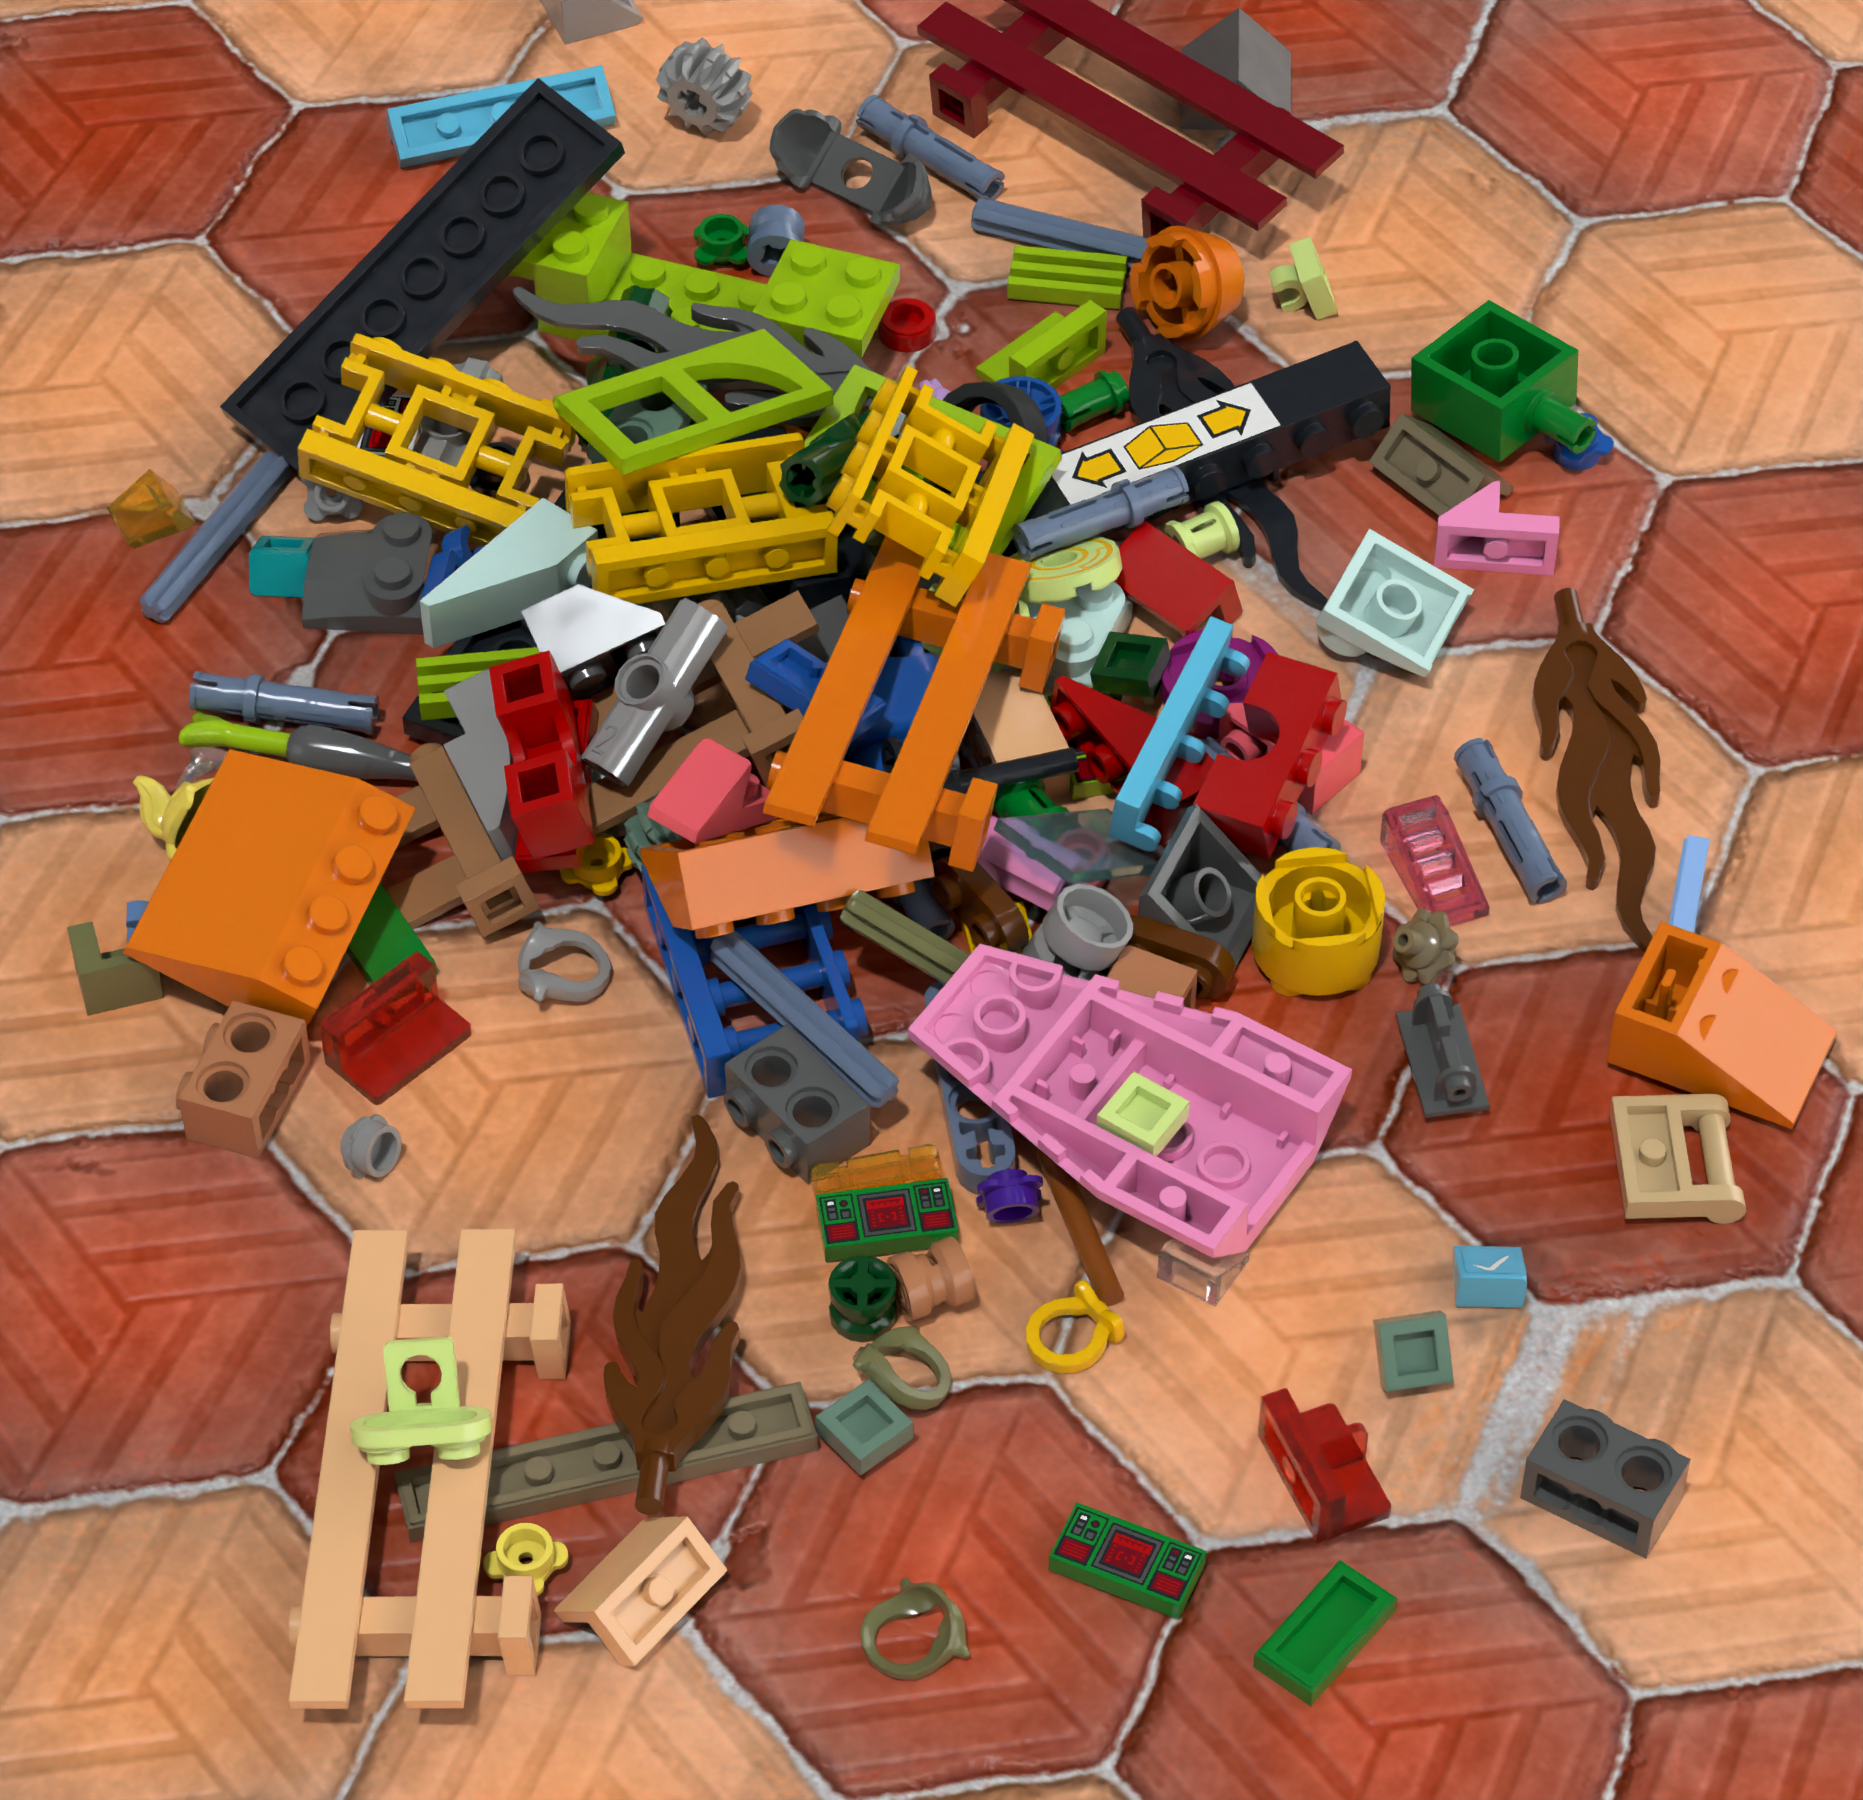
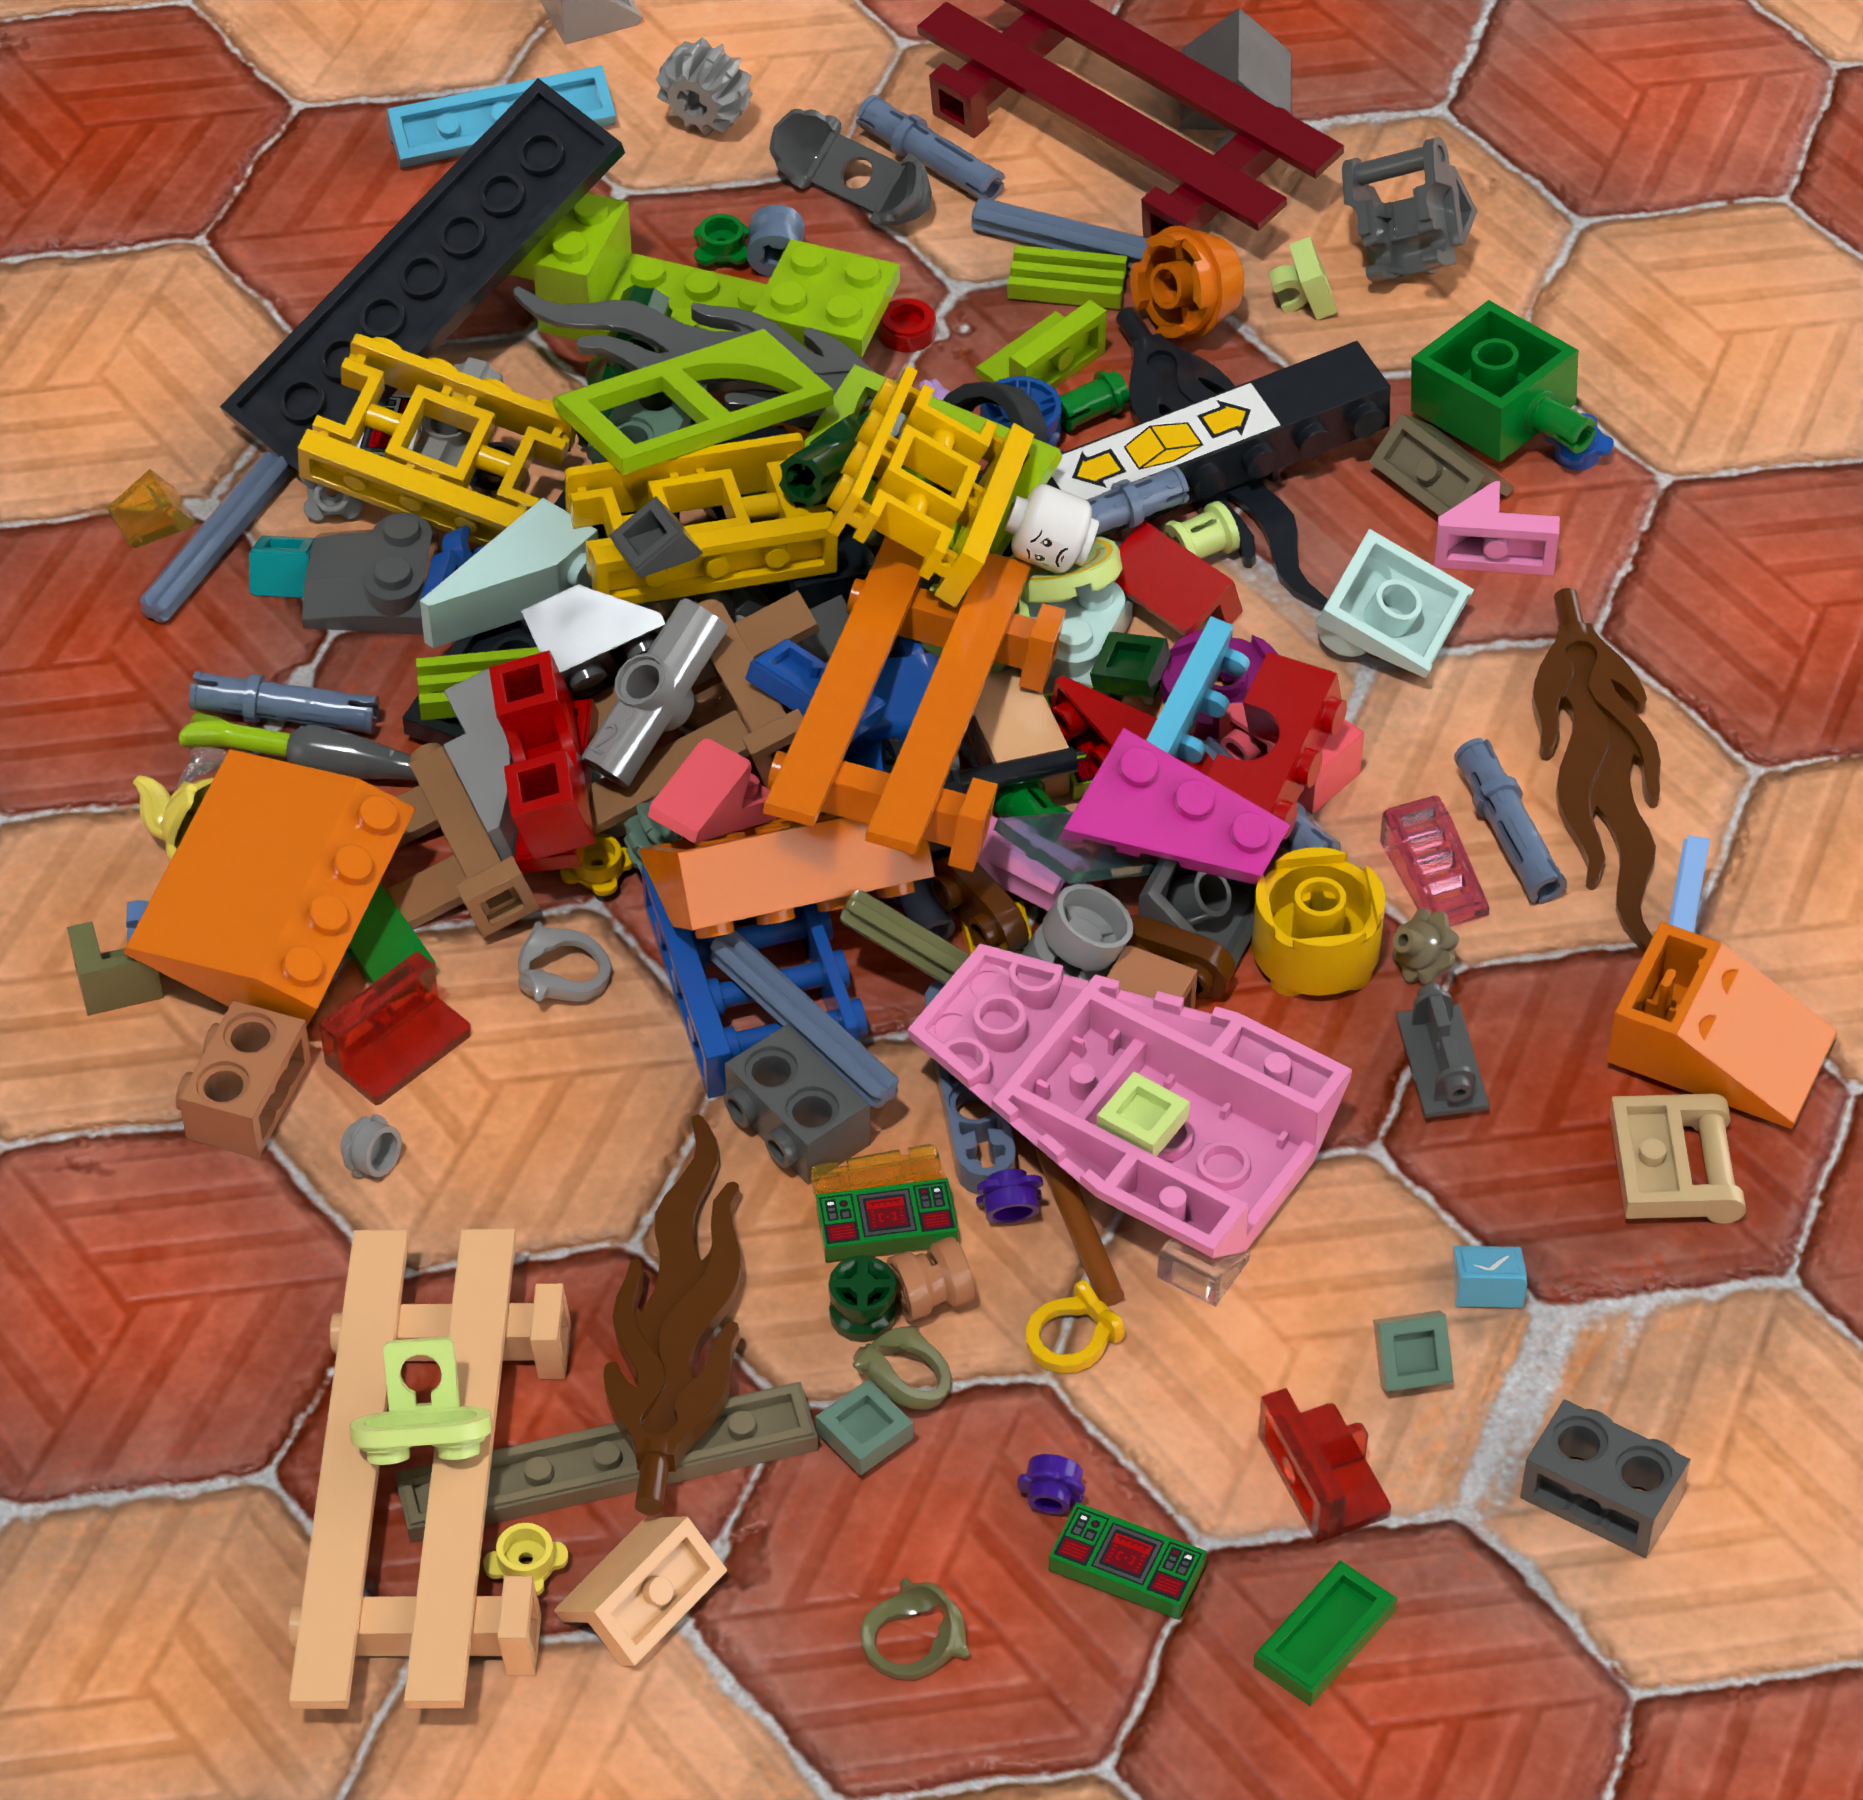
none -> dark grey slope [609,496,703,578]
none -> white head [1003,484,1099,574]
none -> dark purple plate [1017,1454,1085,1515]
none -> dark pink wing [1059,728,1291,885]
none -> dark grey piece [1342,137,1477,282]

